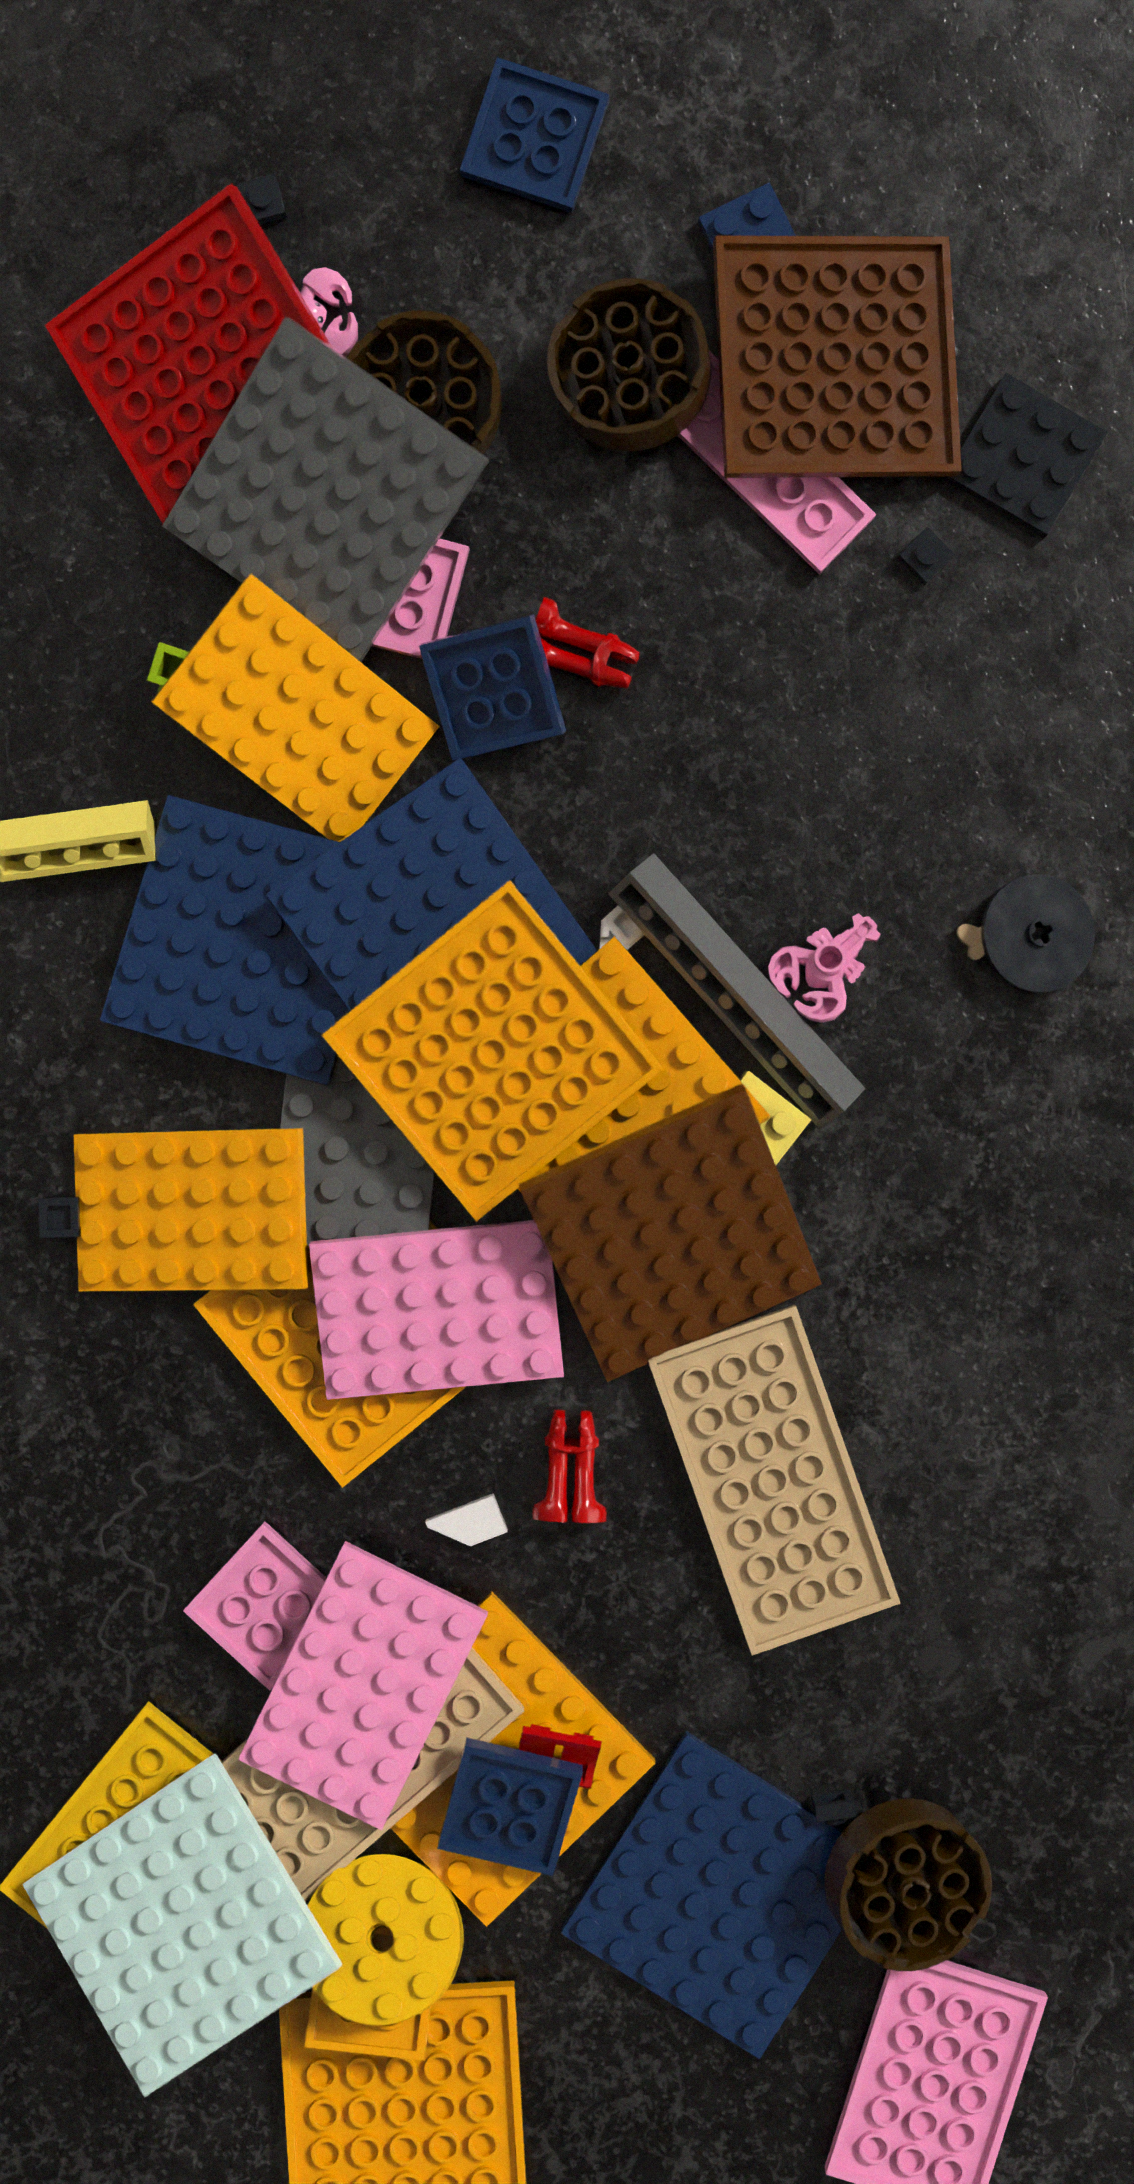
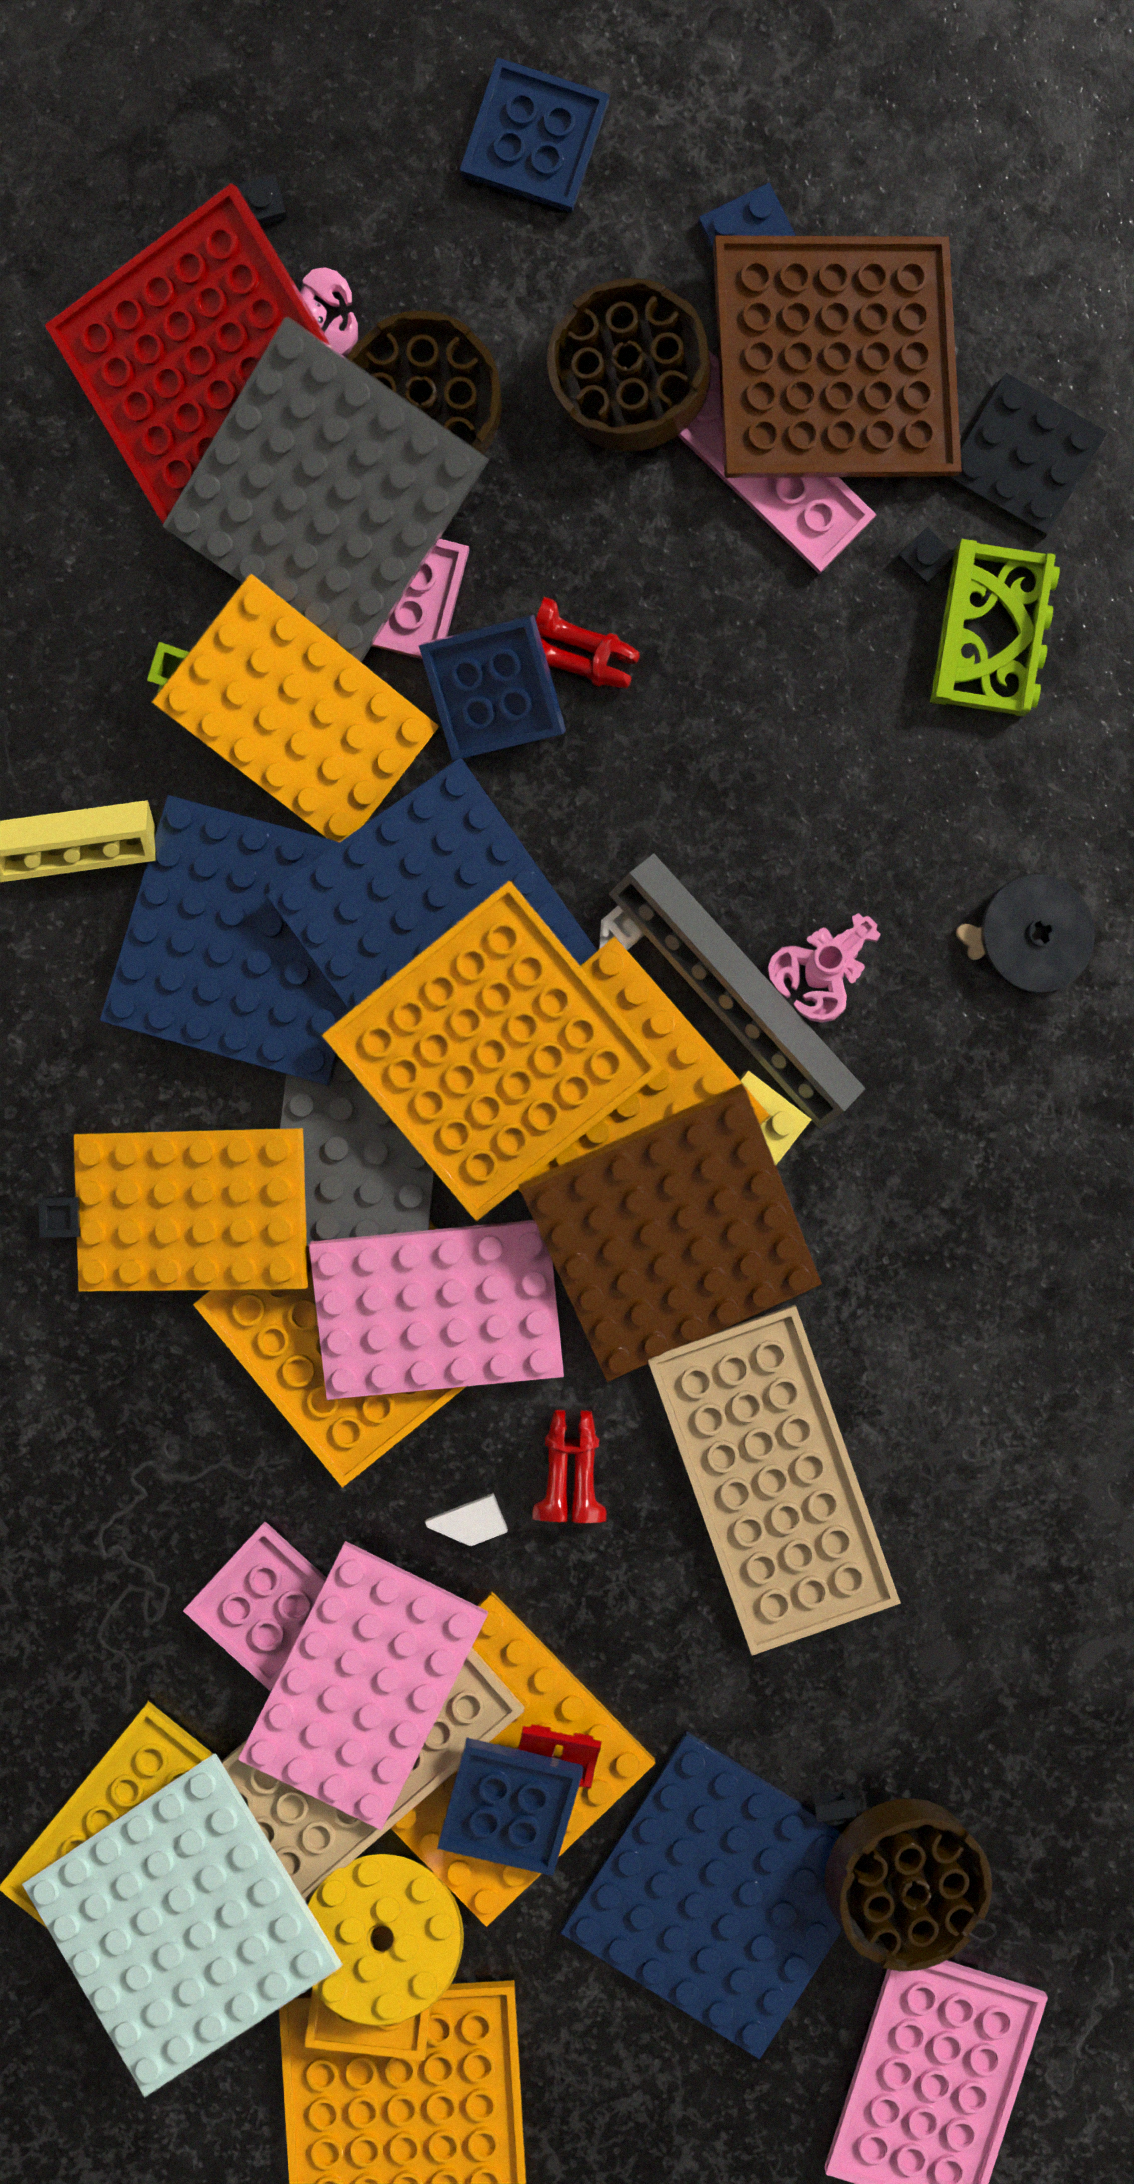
none -> lime fence [930,539,1060,717]

